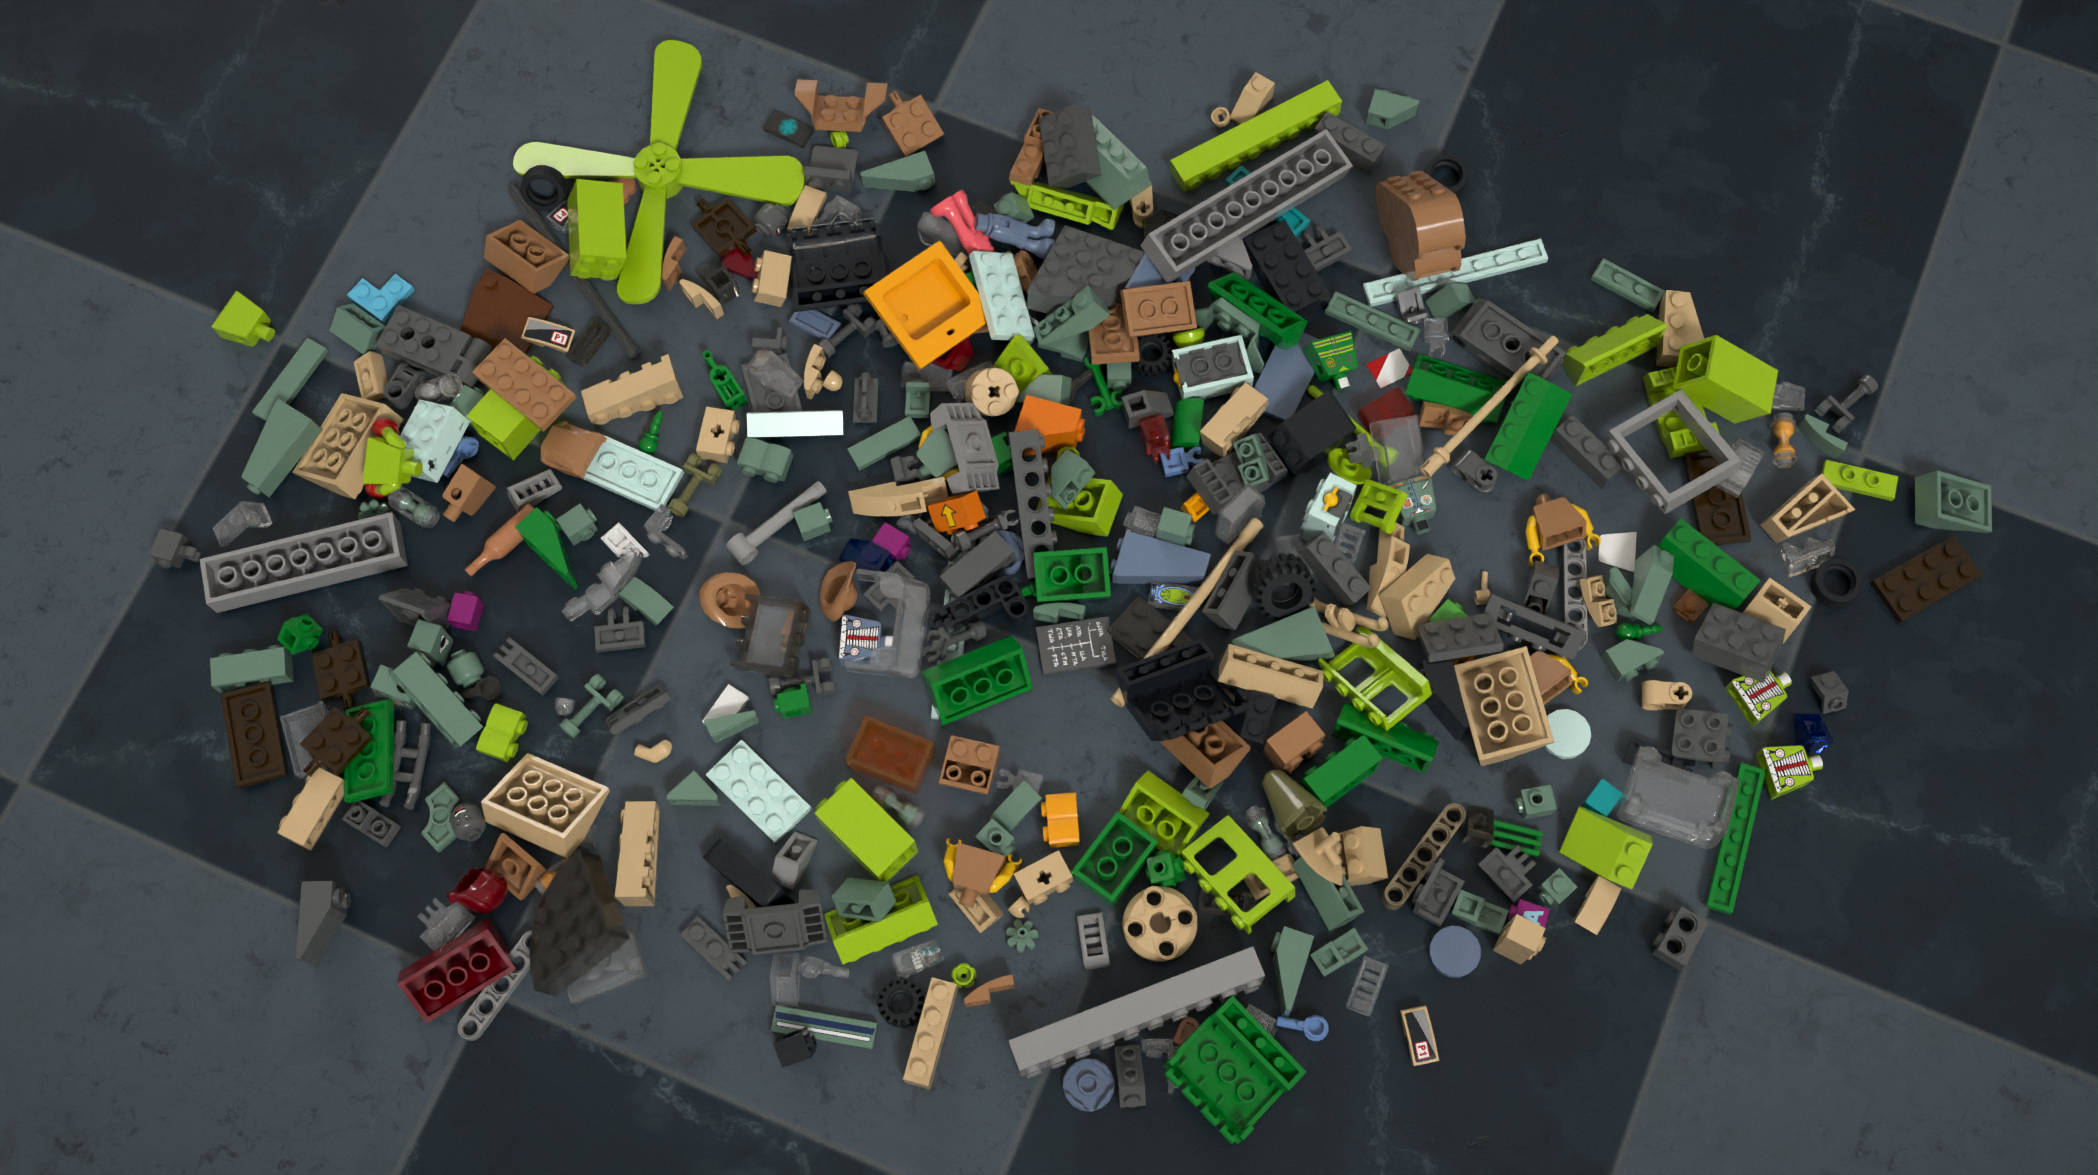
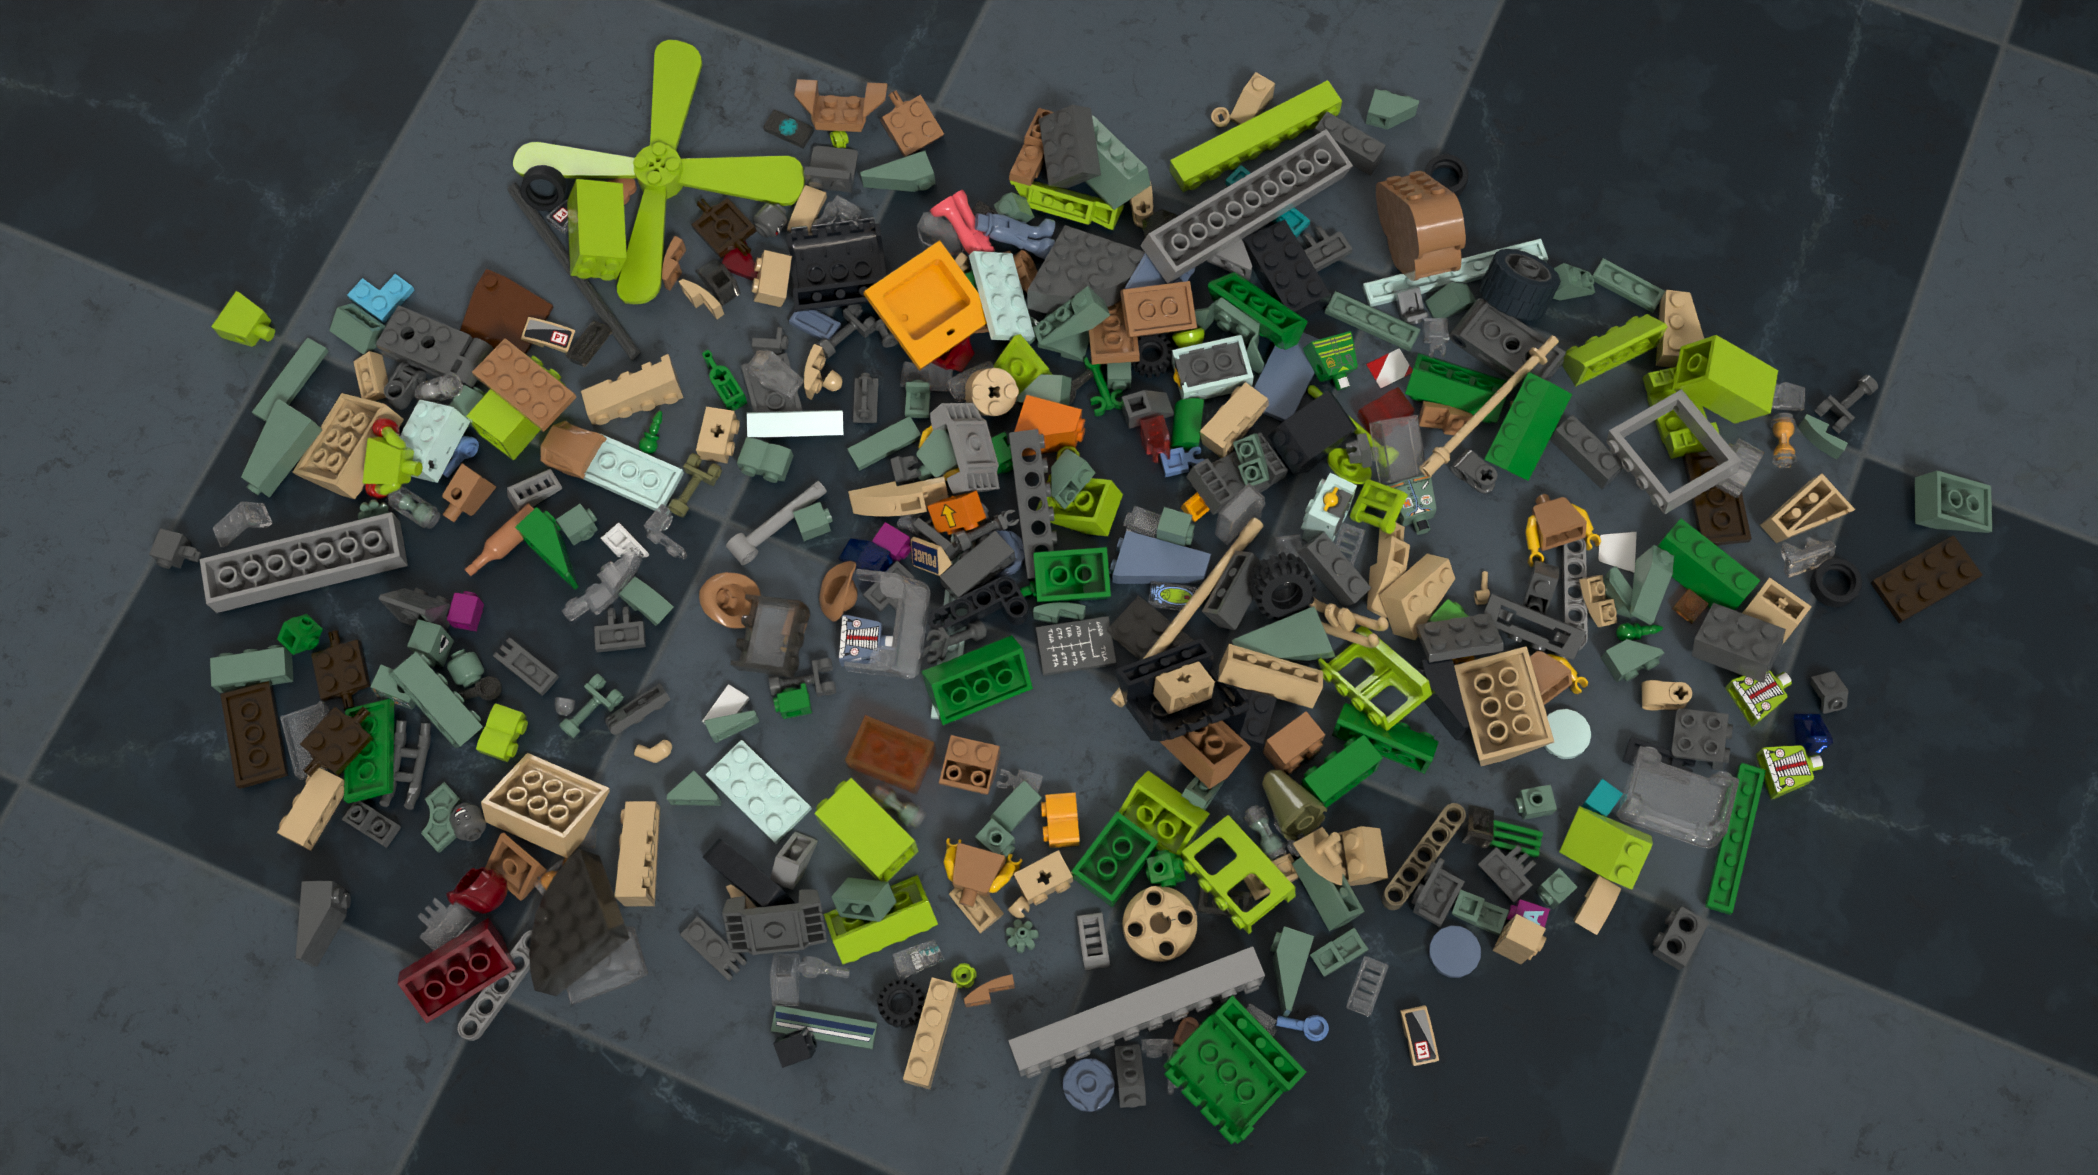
medium nougat slope [484,220,570,294] -> none
lime plate [1822,460,1898,501] -> none
none -> slope [911,537,952,576]
none -> tan brick [1153,661,1215,714]
none -> black wheel [1479,249,1561,321]
none -> sand green slope [1553,263,1595,301]

